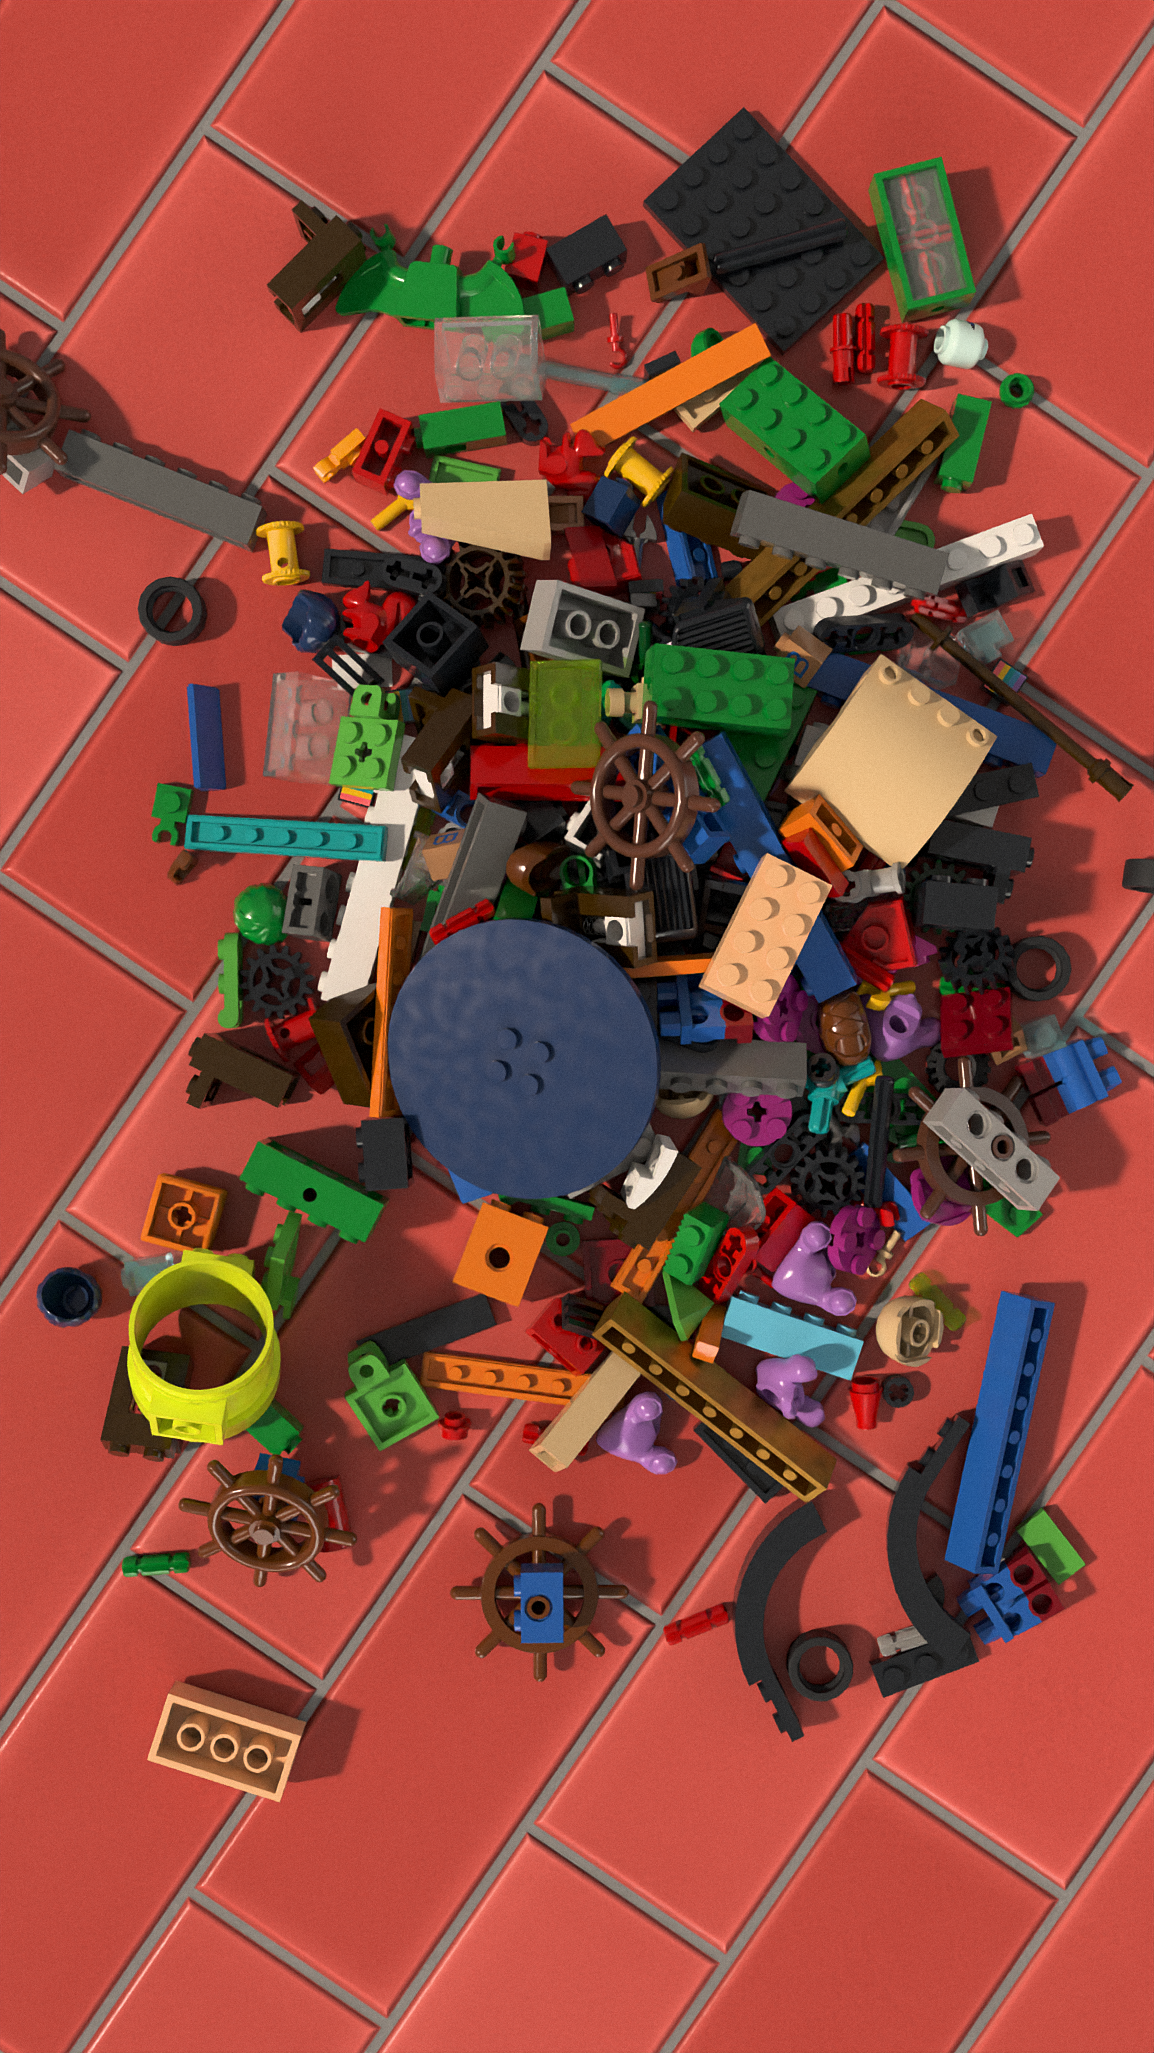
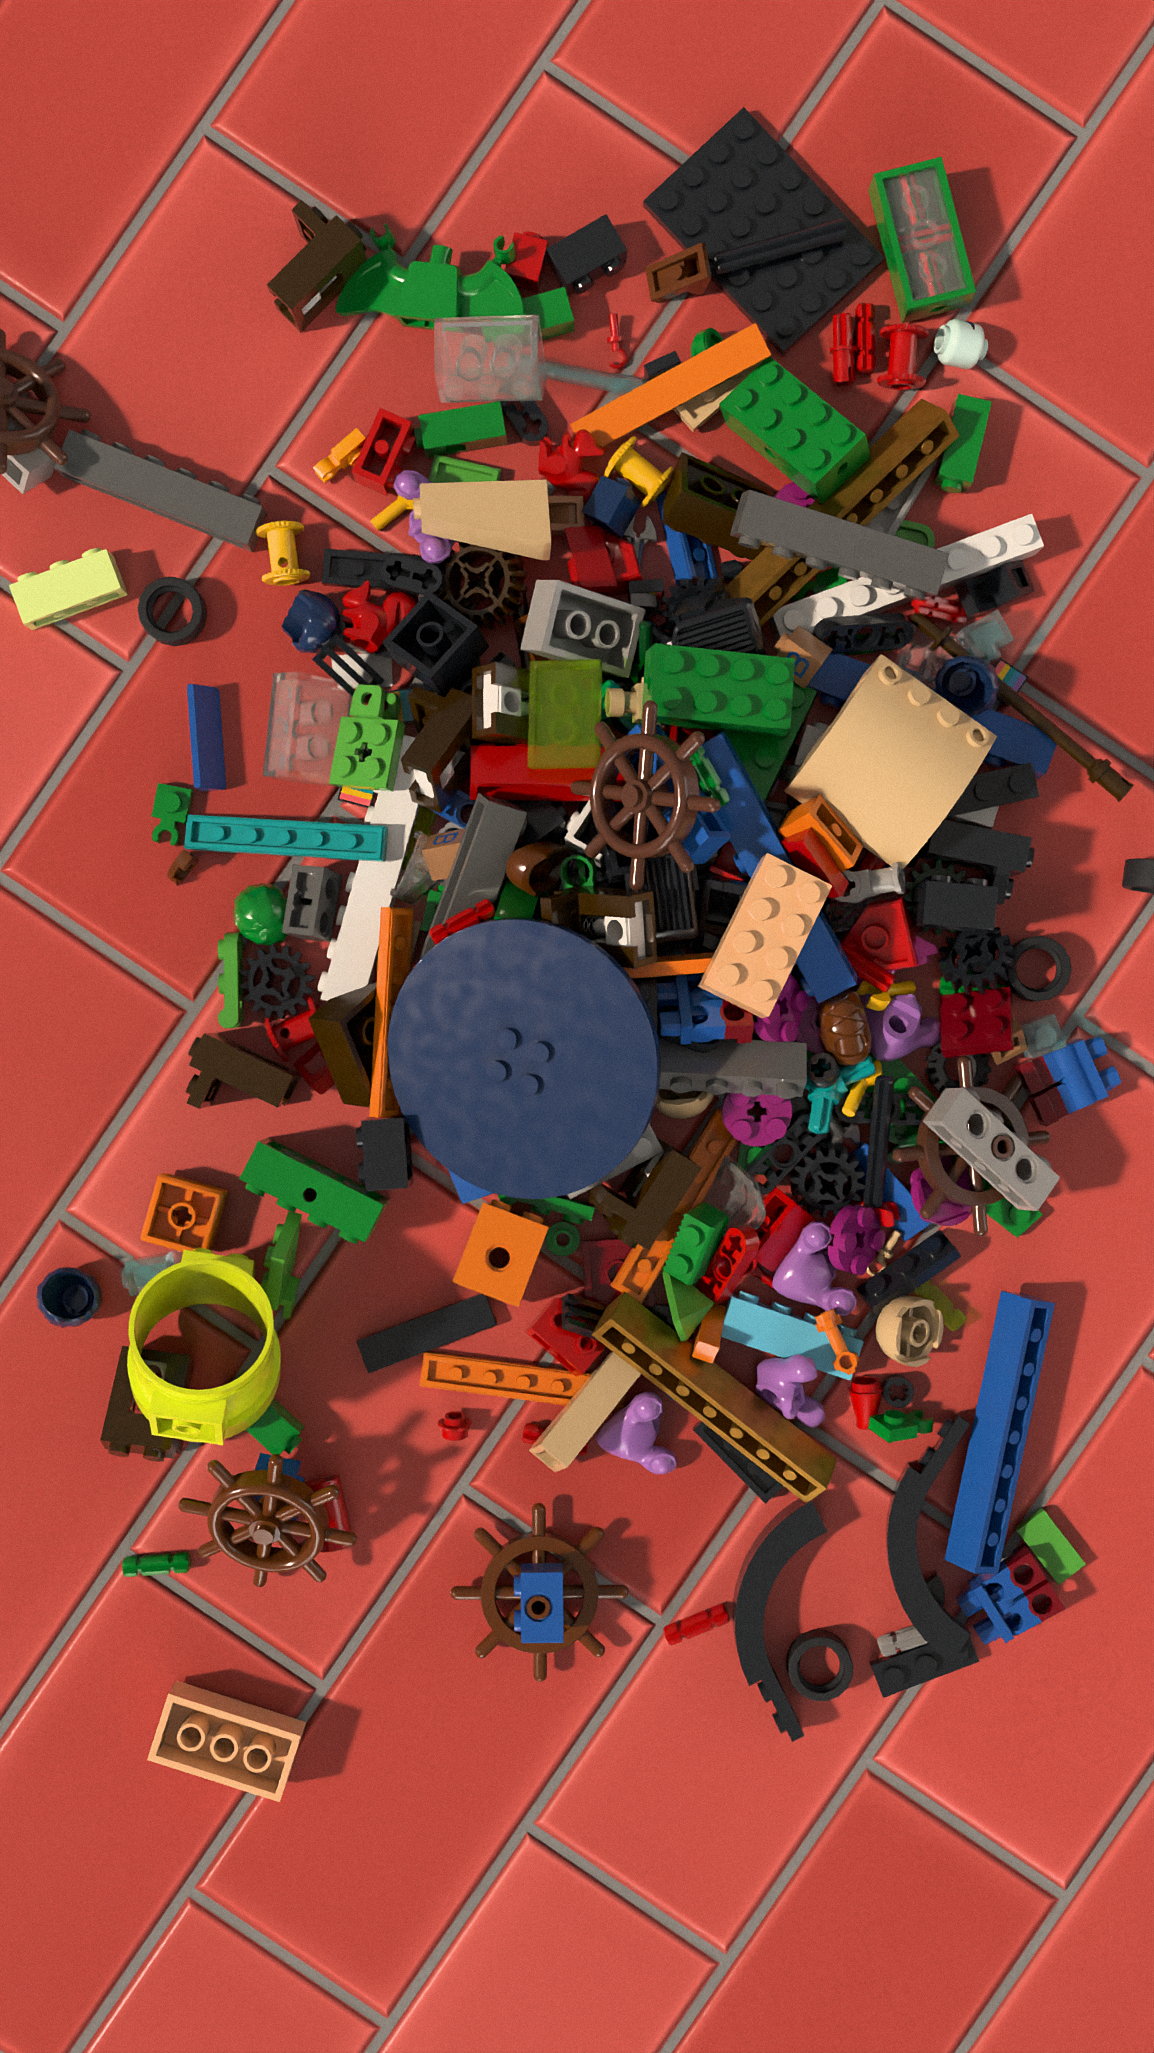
bright green plate [345,1341,439,1451] -> none
white slope [620,1134,678,1209] -> none
green plate [999,373,1034,409] -> none
none -> yellowish green brick [9,548,128,630]
none -> orange bar [815,1309,860,1375]
none -> black plate [856,1229,961,1316]
none -> green plate [868,1410,934,1443]
none -> dark blue hair [935,655,999,717]

